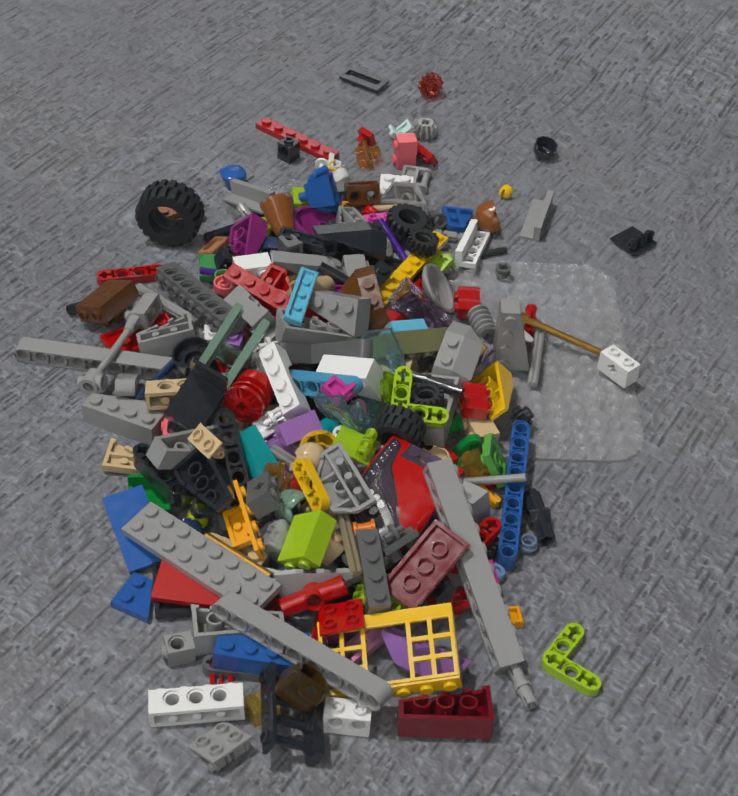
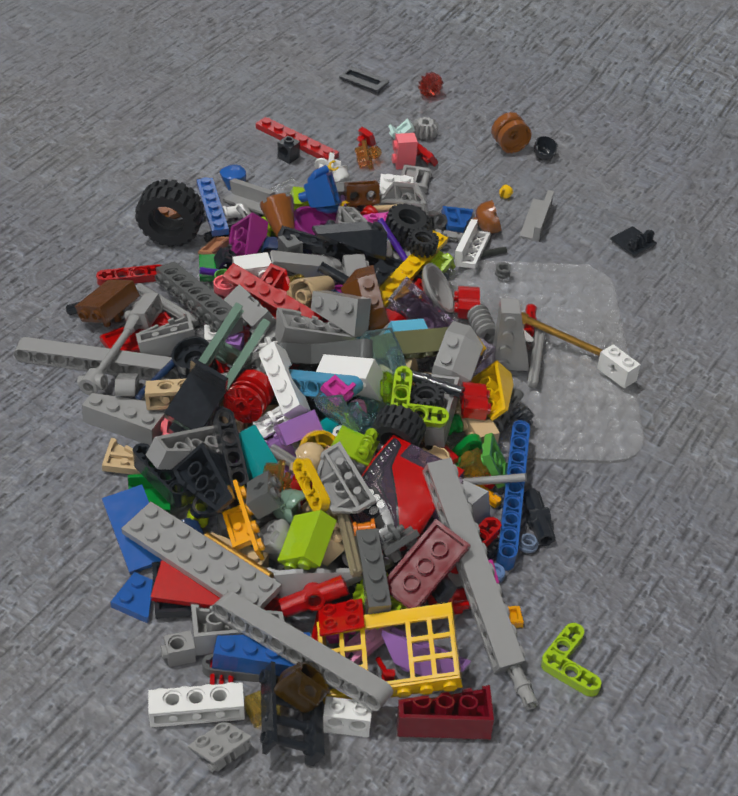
tan hinge [187,423,225,460] -> none
medium azure tile [283,267,318,327] -> none
none -> blue plate [196,177,229,236]
none -> white bush [222,203,242,221]
none -> red hand [375,657,395,681]
none -> dark grey pin [490,389,524,432]
none -> dark orange wheel [491,112,532,153]

